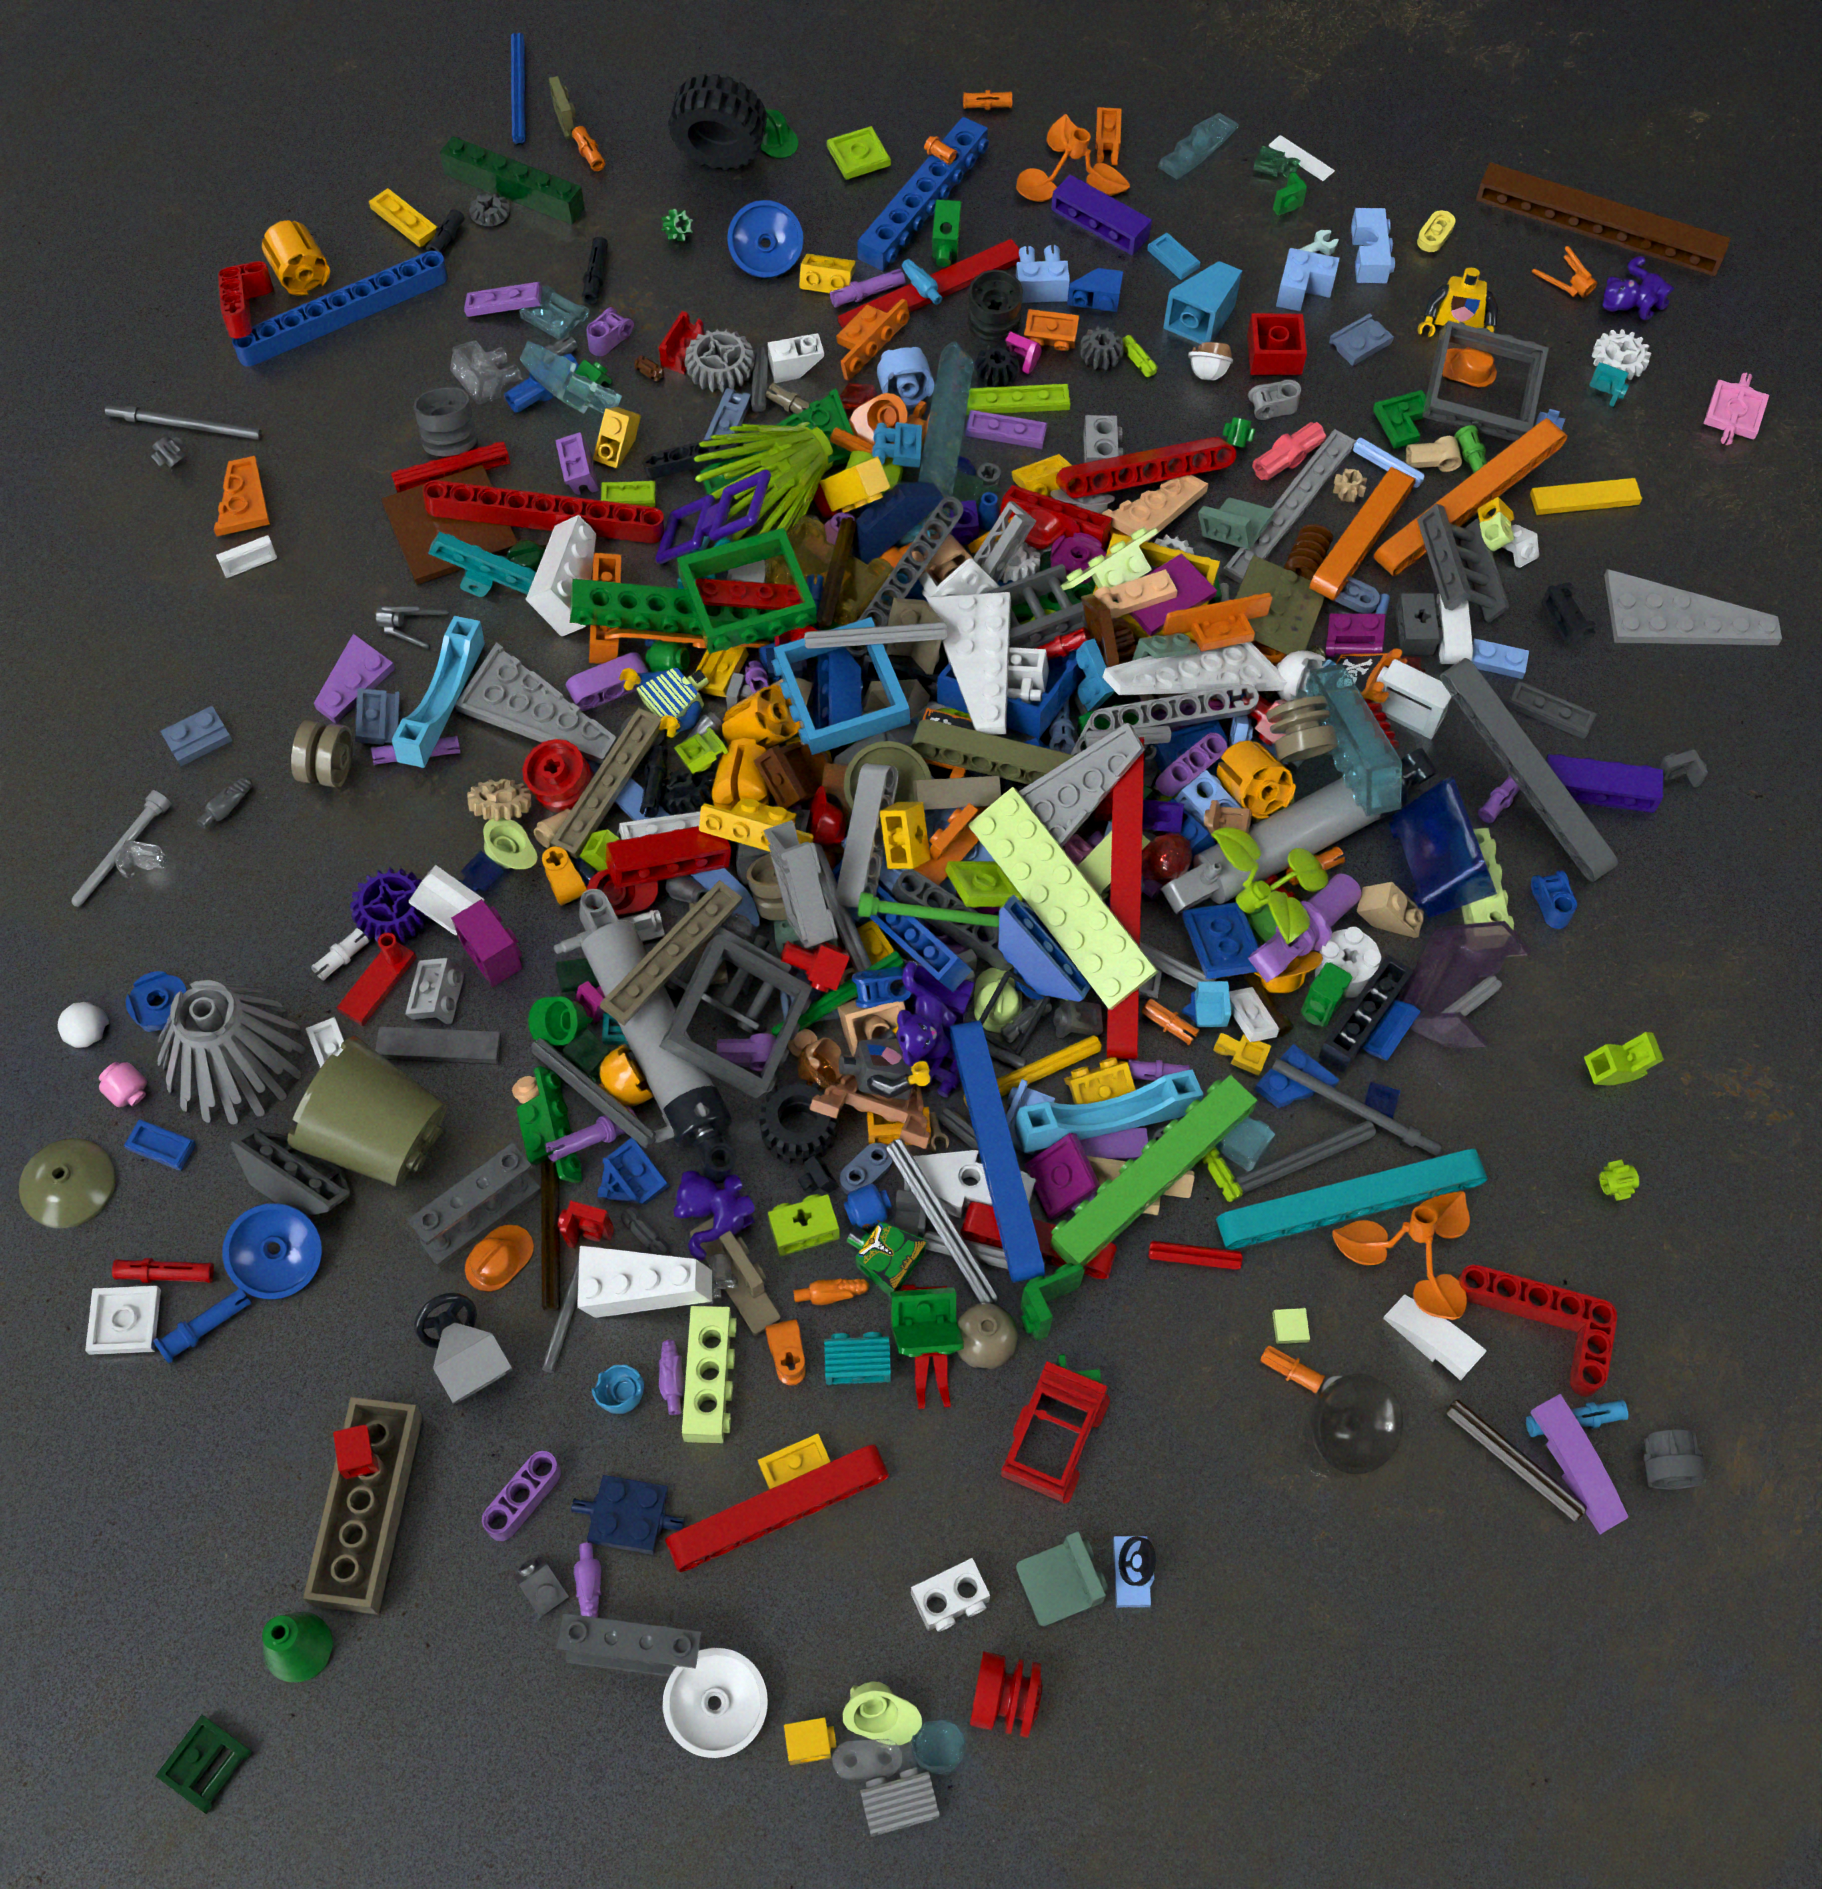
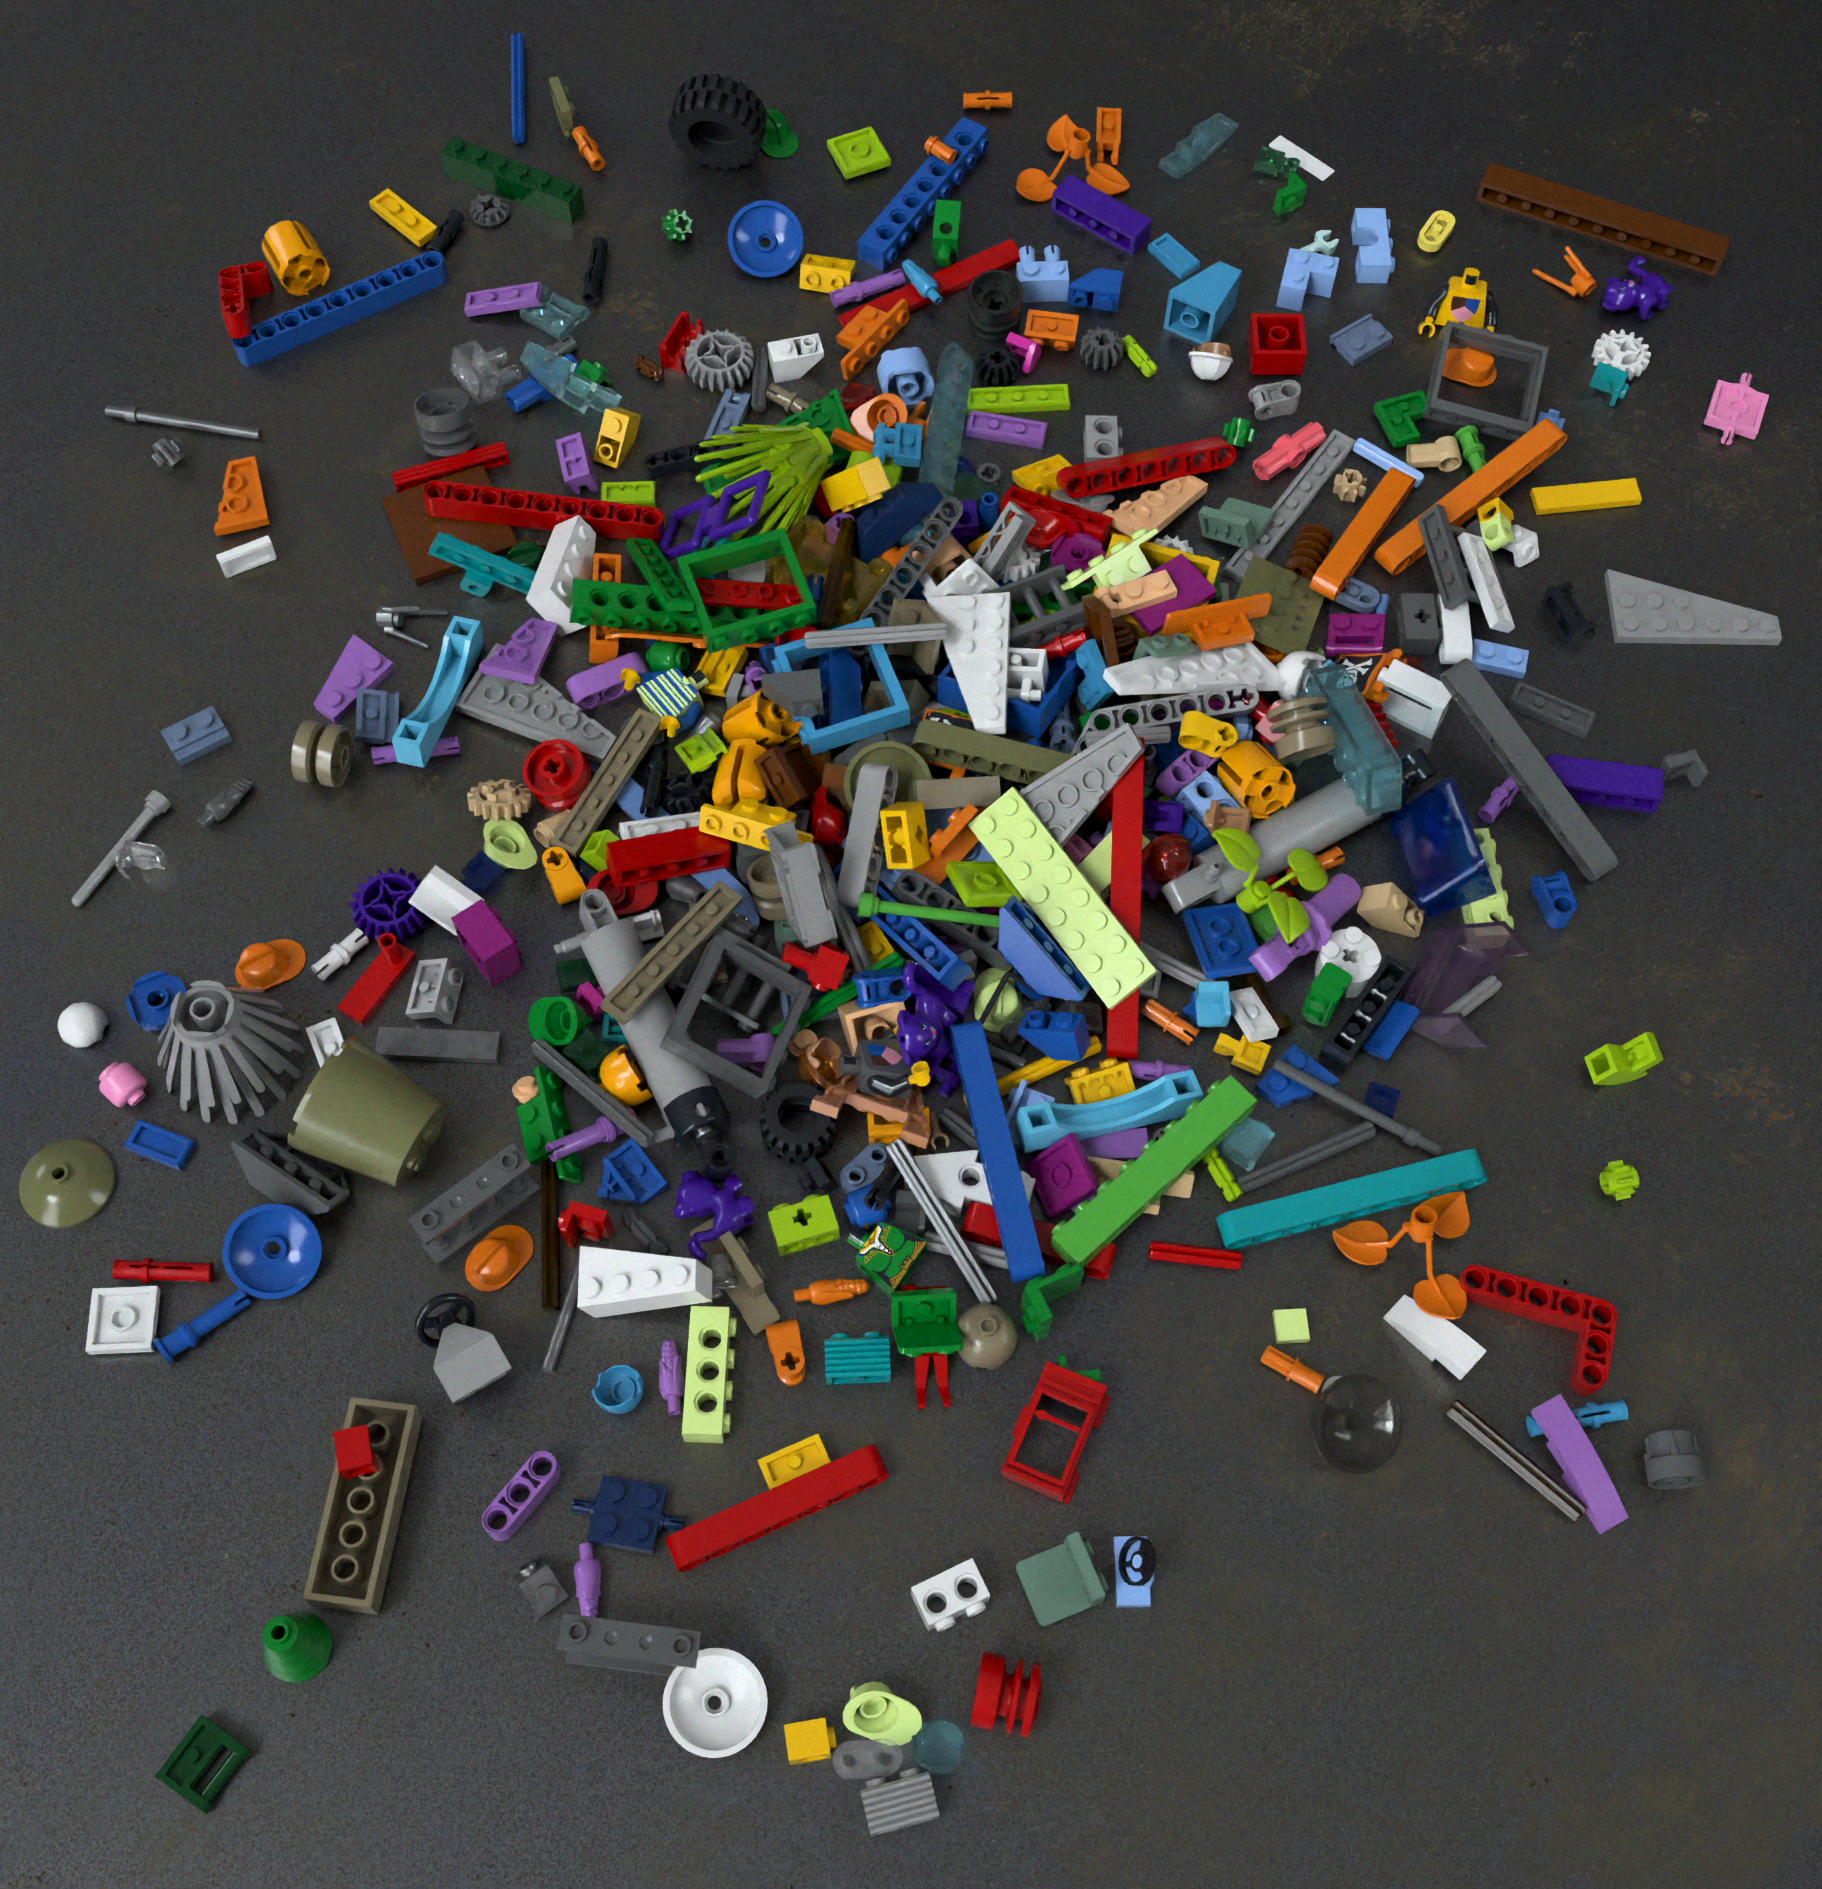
medium lavender piece [586,307,634,356] -> none
light orange piece [1253,951,1323,993] -> none
none -> orange piece [235,939,306,990]
none -> medium lavender wing [479,617,558,685]
none -> green tile [625,538,695,611]
none -> dark grey slope [761,669,824,718]
none -> black pin [864,1142,917,1211]
none -> blue slope [1018,1010,1091,1062]
none -> yellow piece [1178,711,1238,759]
none -> white tile [1457,532,1515,633]

